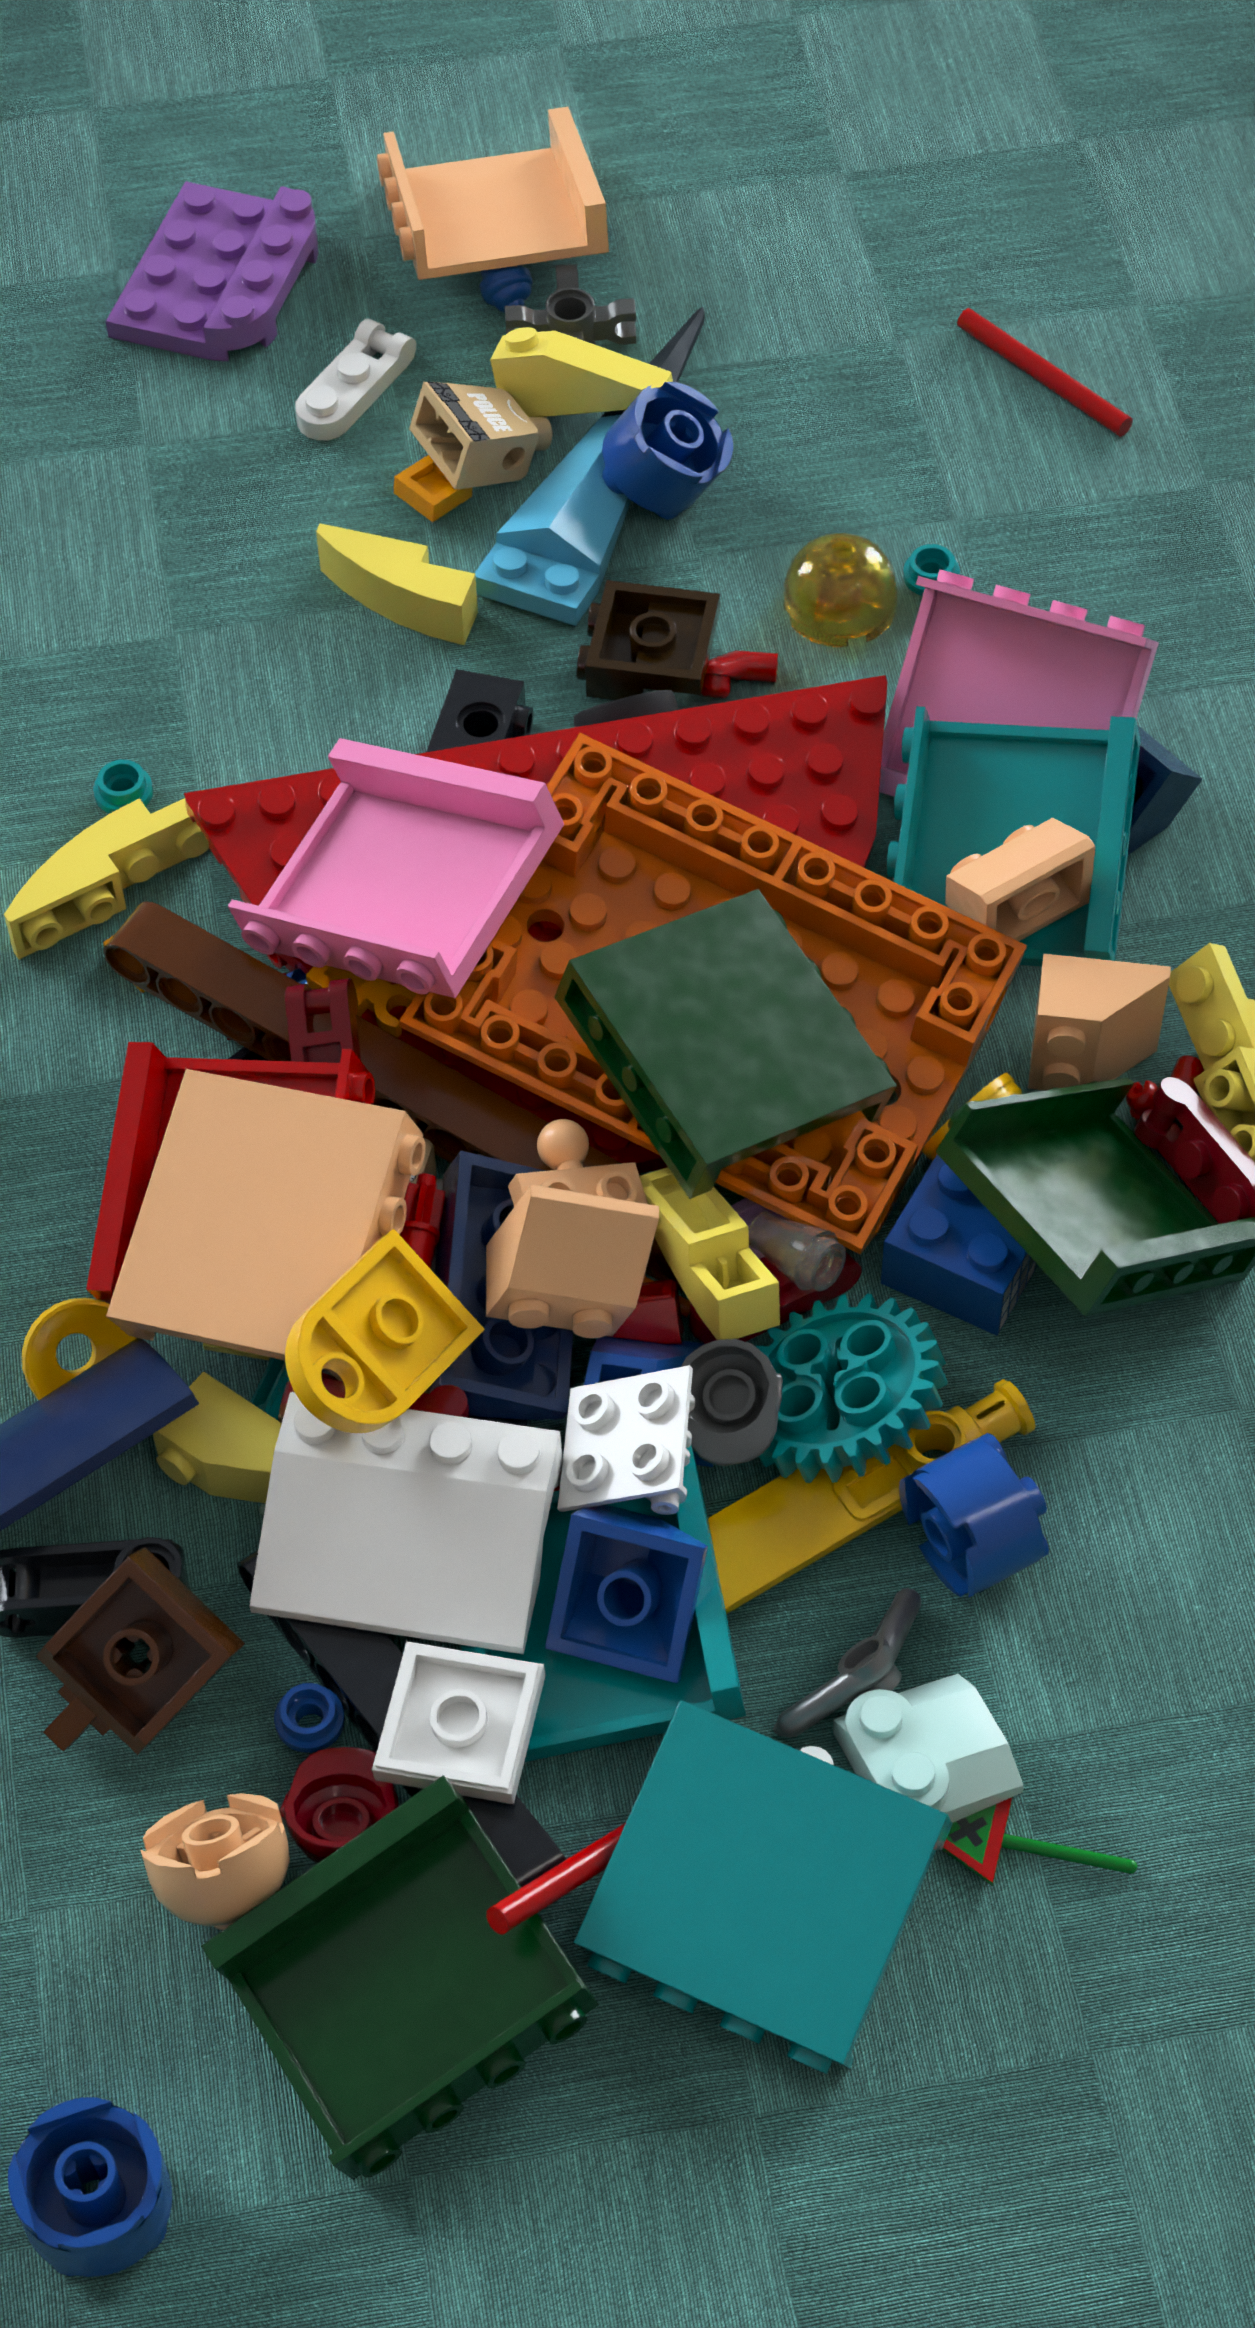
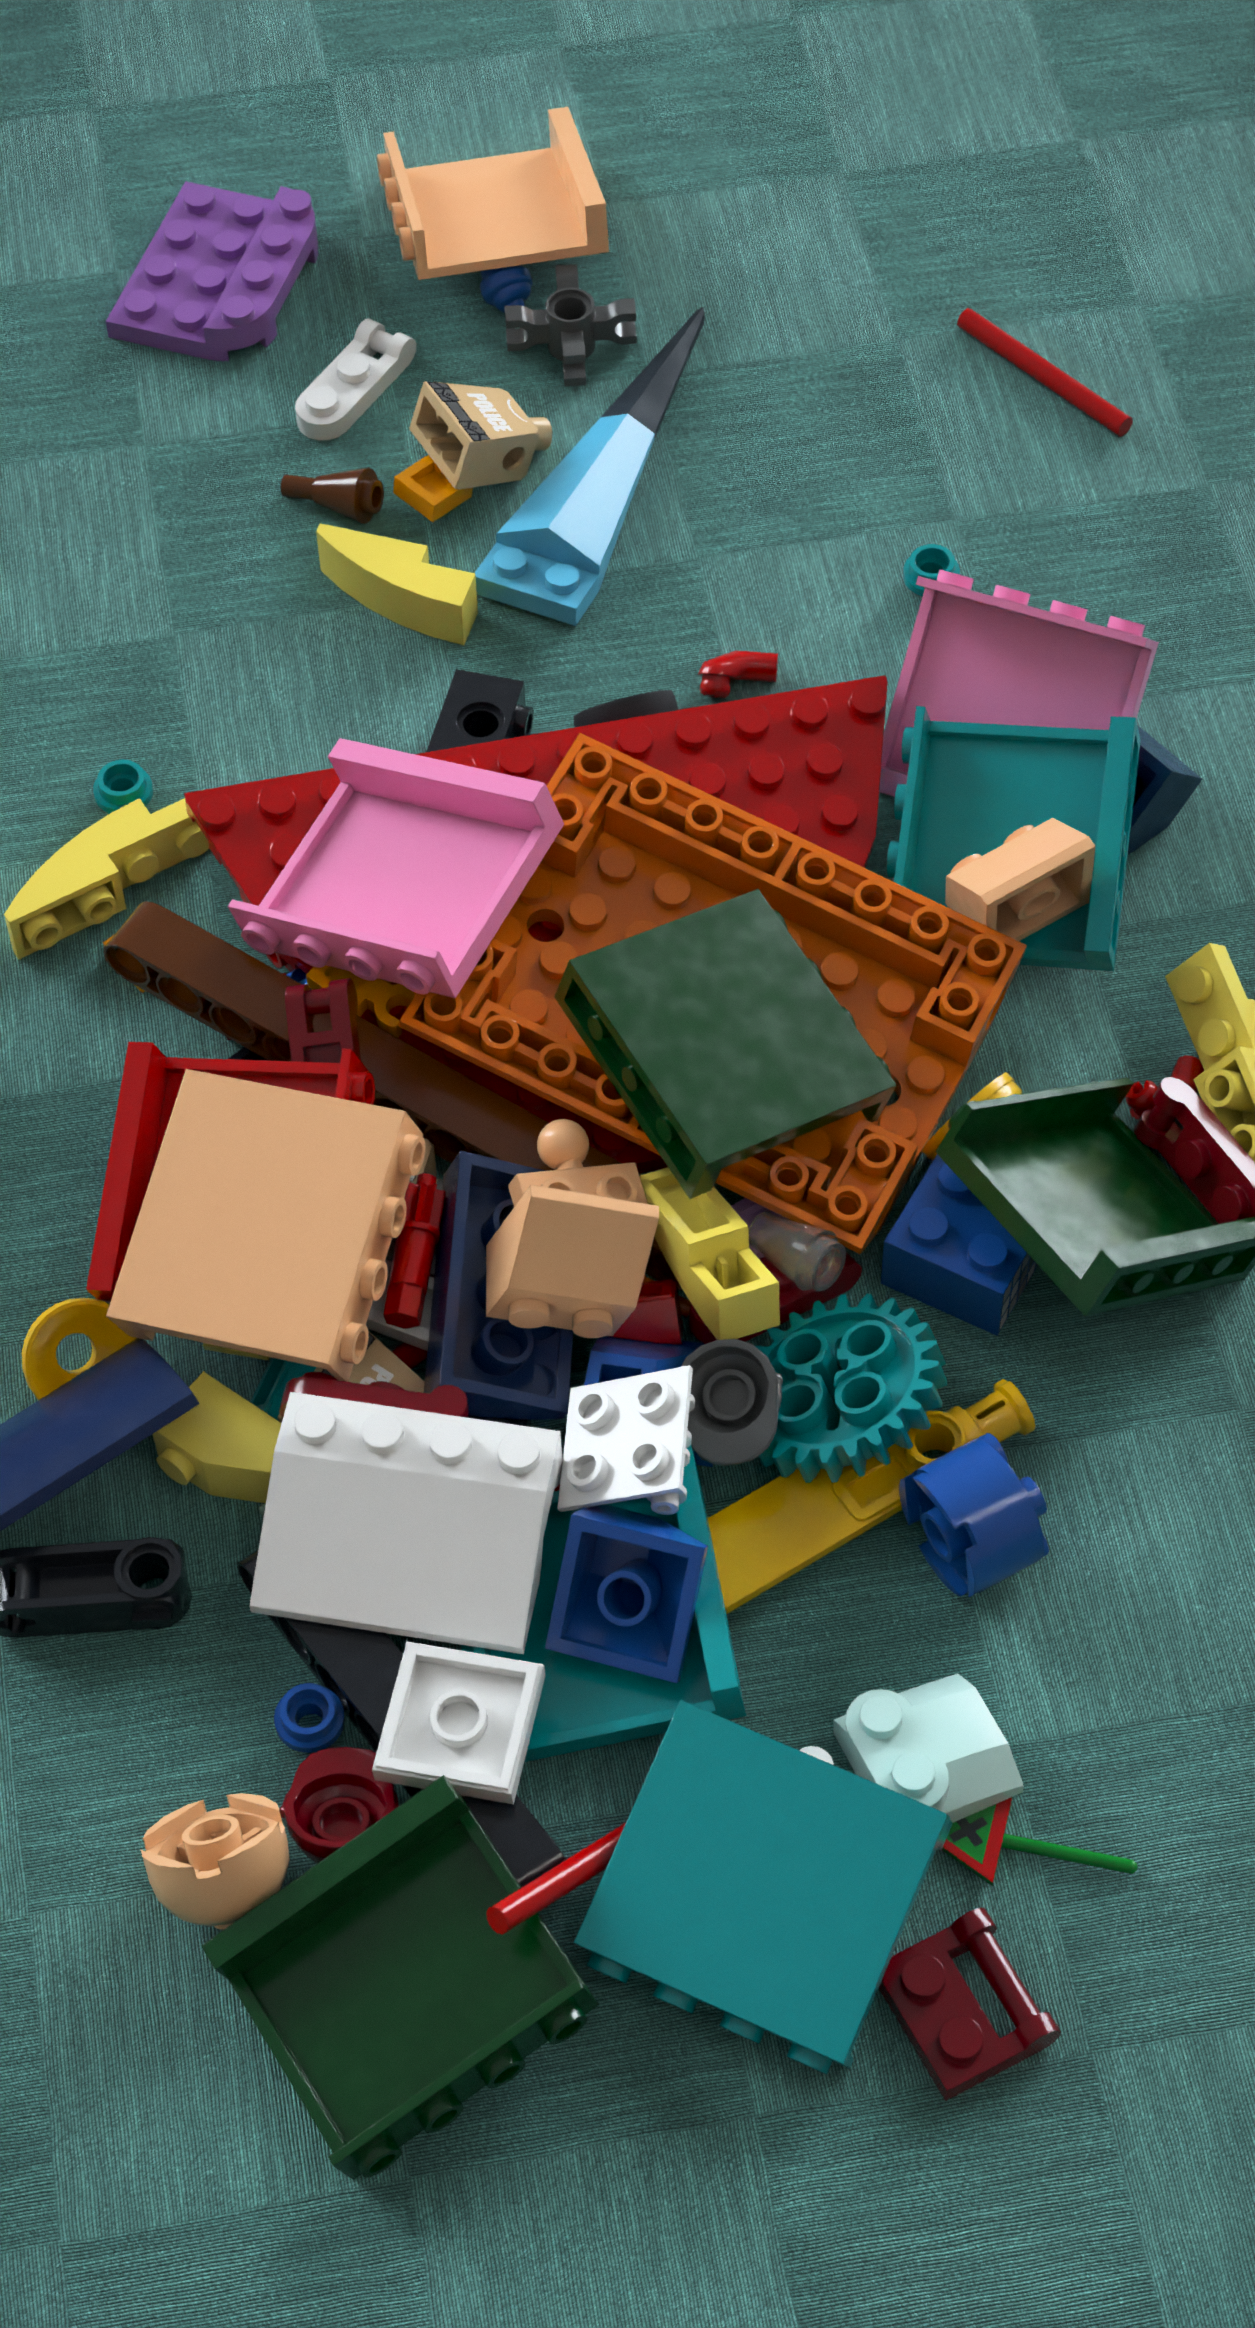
blue brick [8,2097,172,2277] -> none
reddish brown hinge [36,1547,245,1755] -> none
yellow plate [285,1228,485,1433] -> none
light yellow slope [490,327,673,417] -> none
dark brown plate [577,580,720,700] -> none
blue brick [602,382,733,519] -> none
flat silver piece [773,1588,921,1738] -> none
clear yellow cylinder [783,532,898,647] -> none
light nougat slope [1028,954,1171,1090] -> none
none -> reddish brown cone [280,467,384,524]
none -> dark red plate [879,1907,1061,2101]

